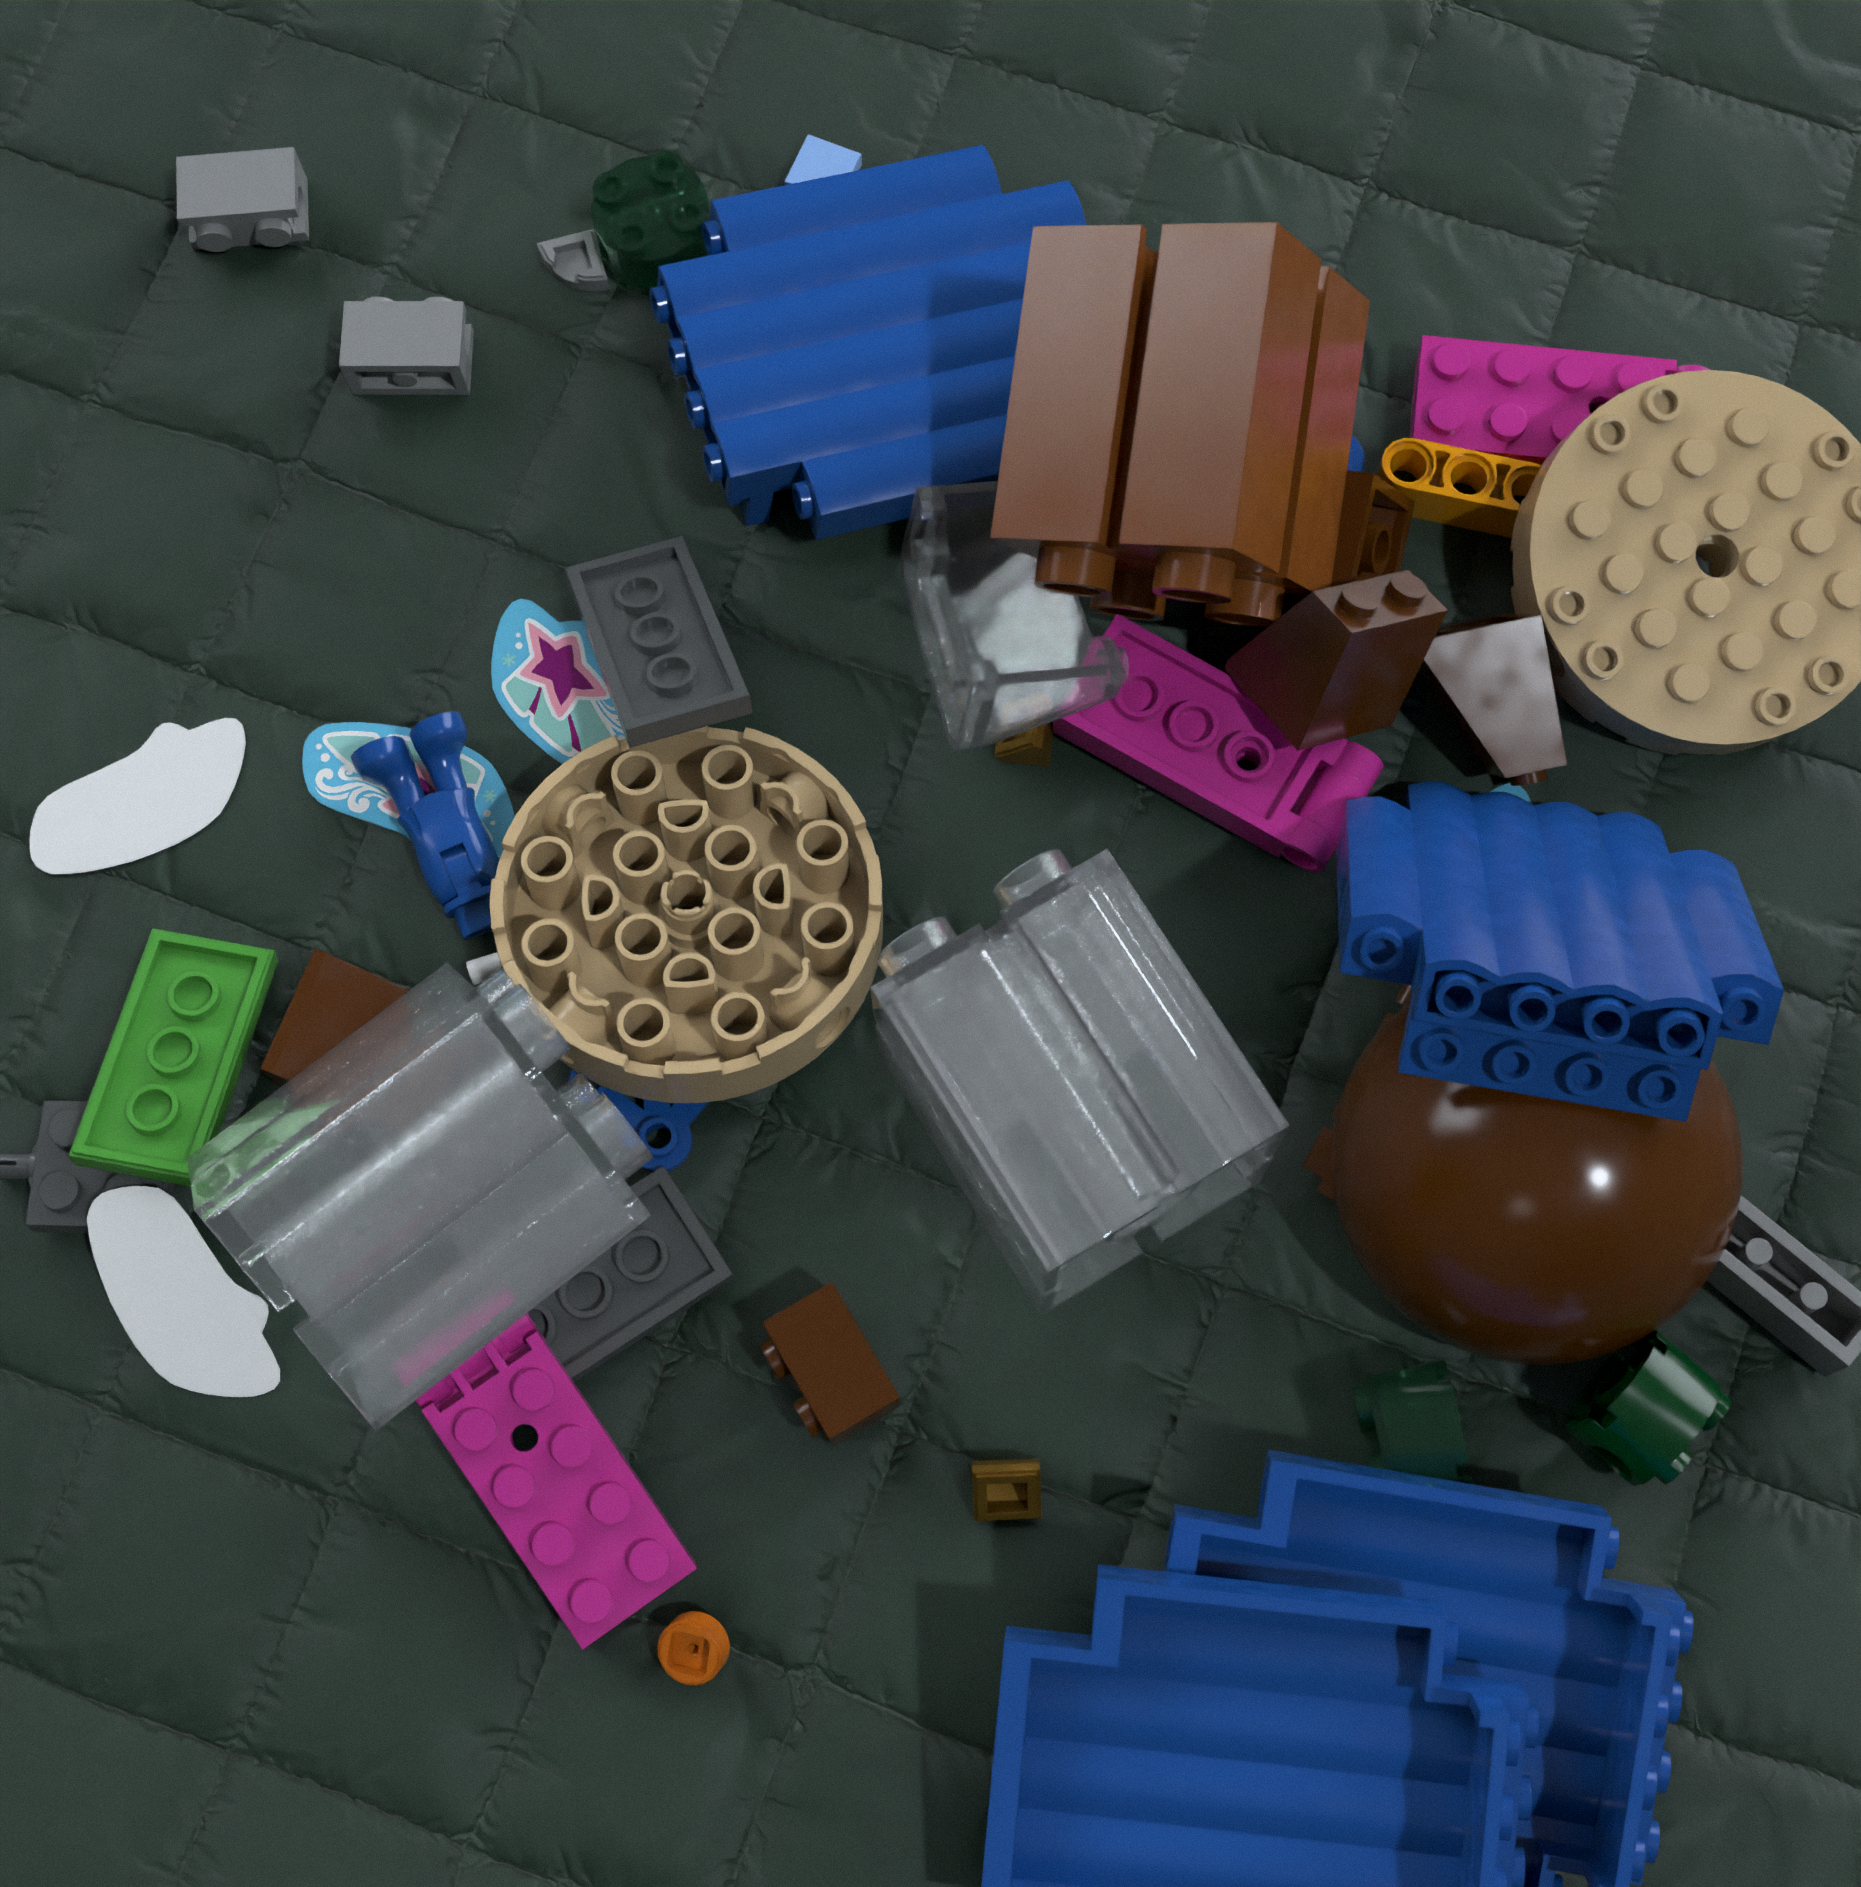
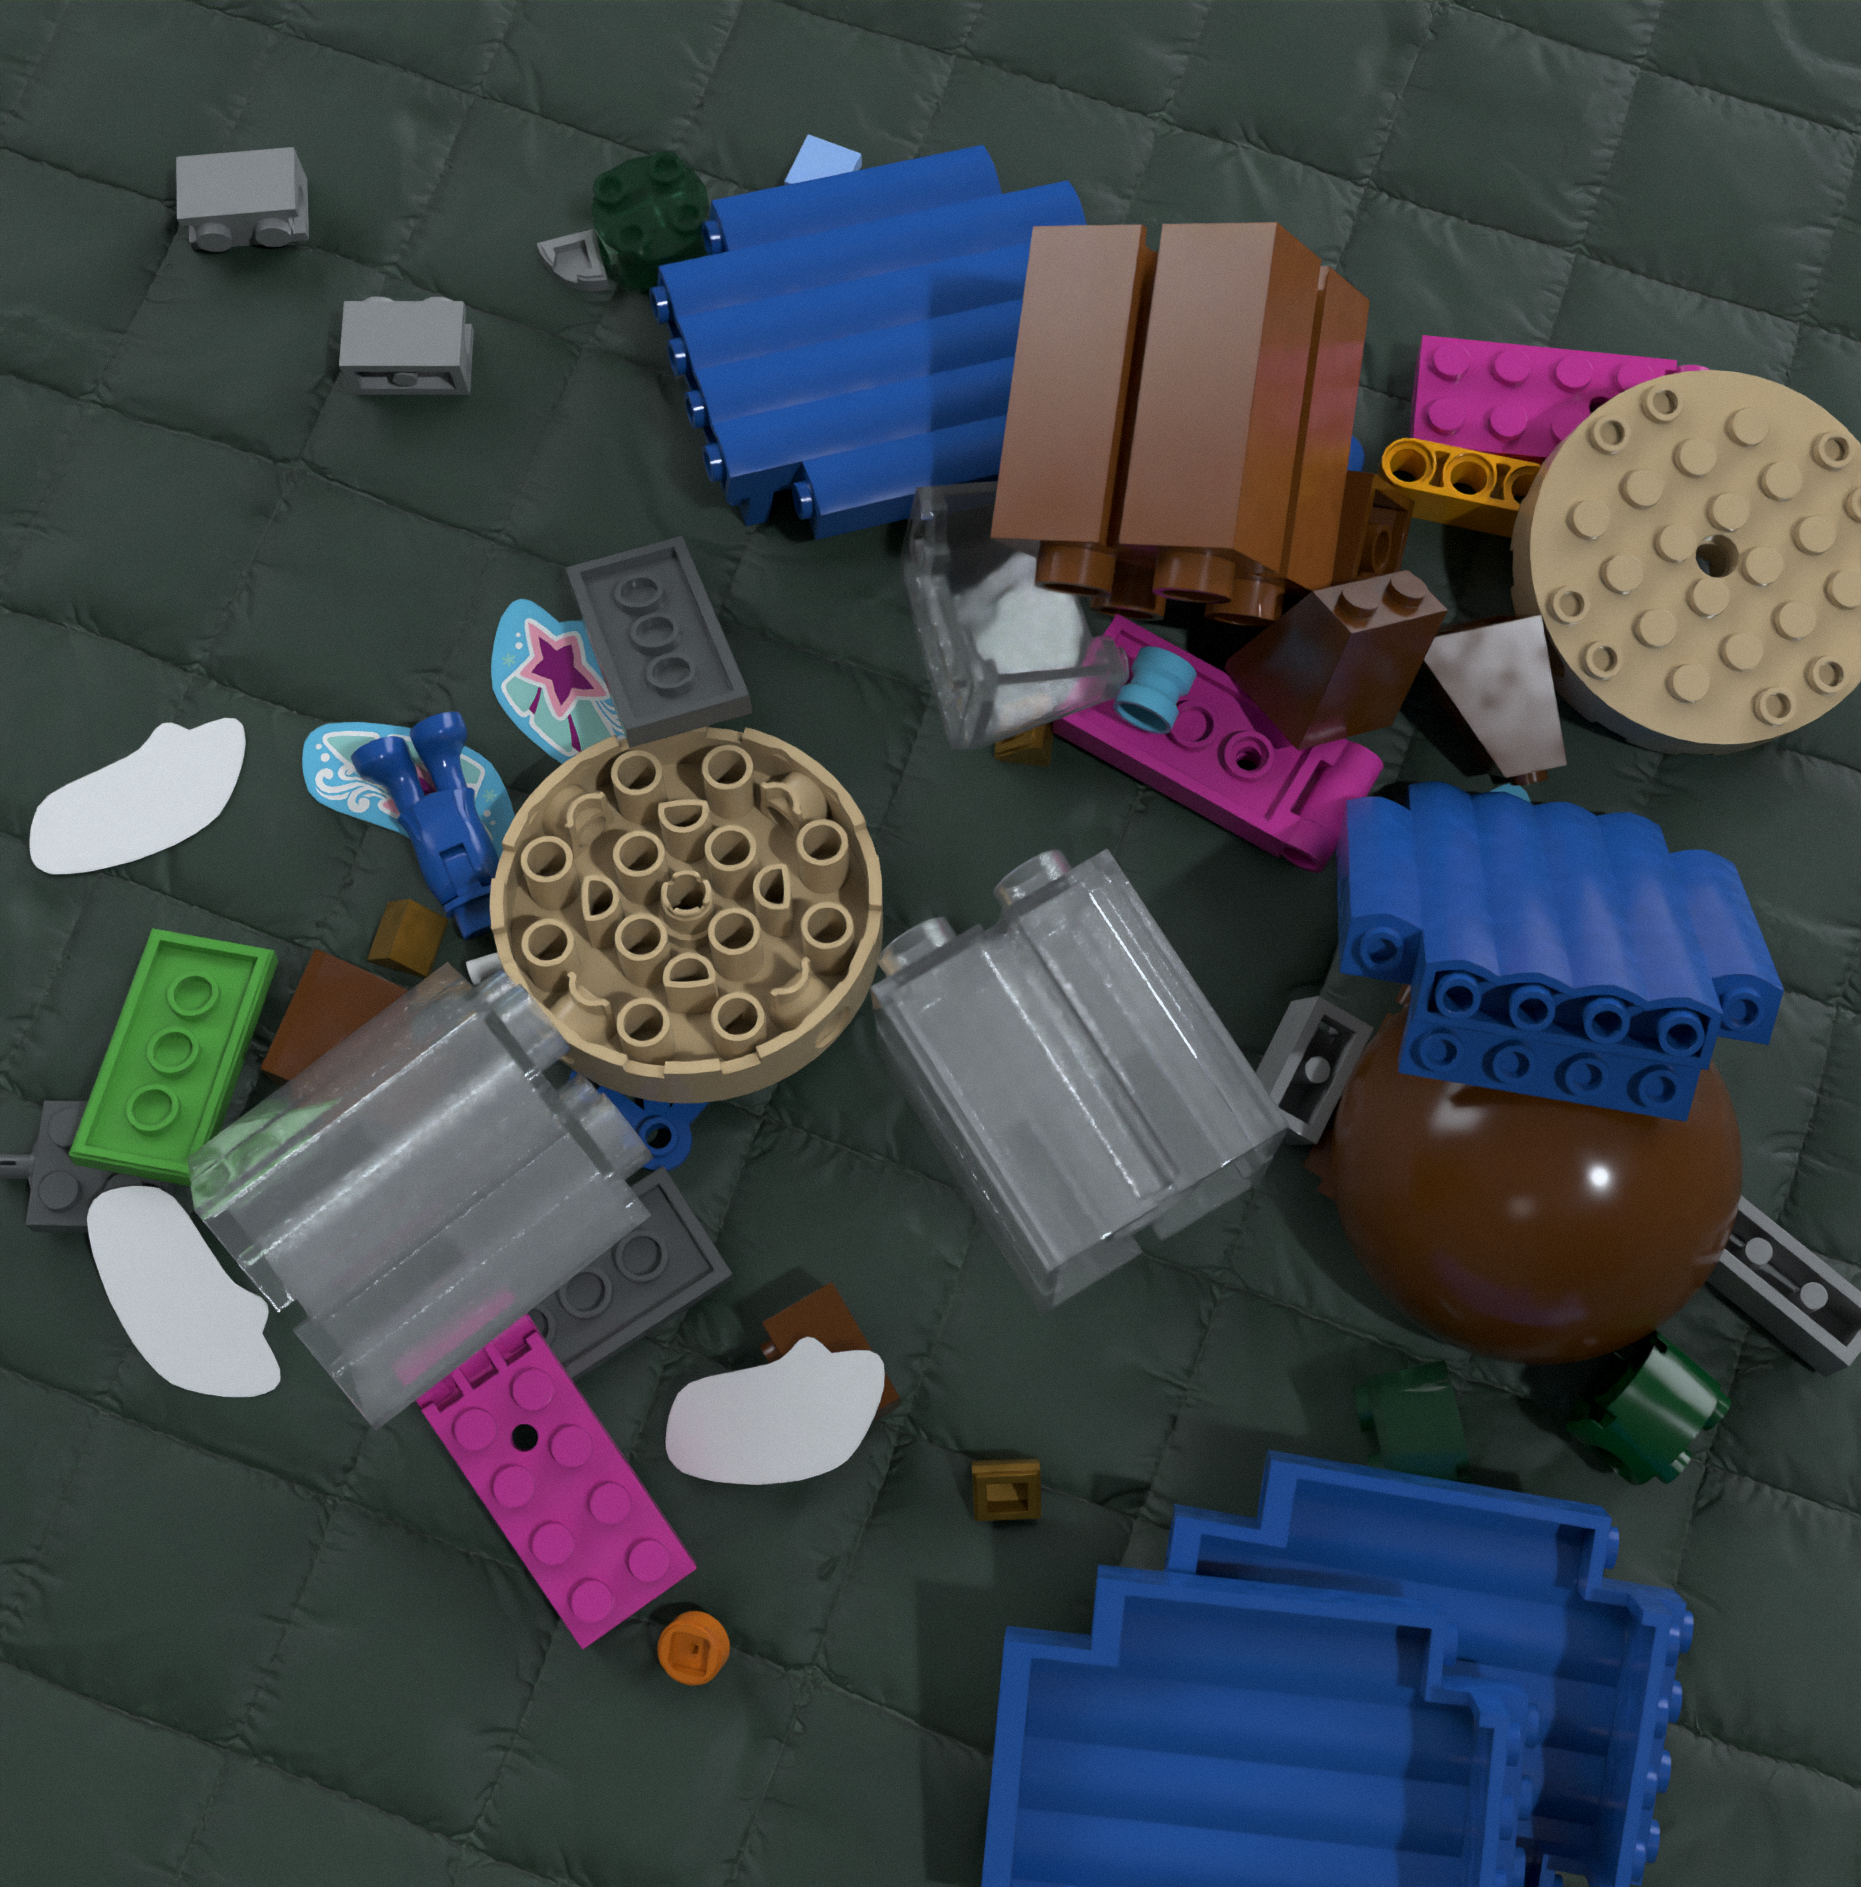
none -> pearl gold slope [367,899,449,979]
none -> white sticker [666,1337,885,1485]
none -> medium azure wheel [1113,646,1197,734]
none -> light grey brick [1235,996,1374,1145]

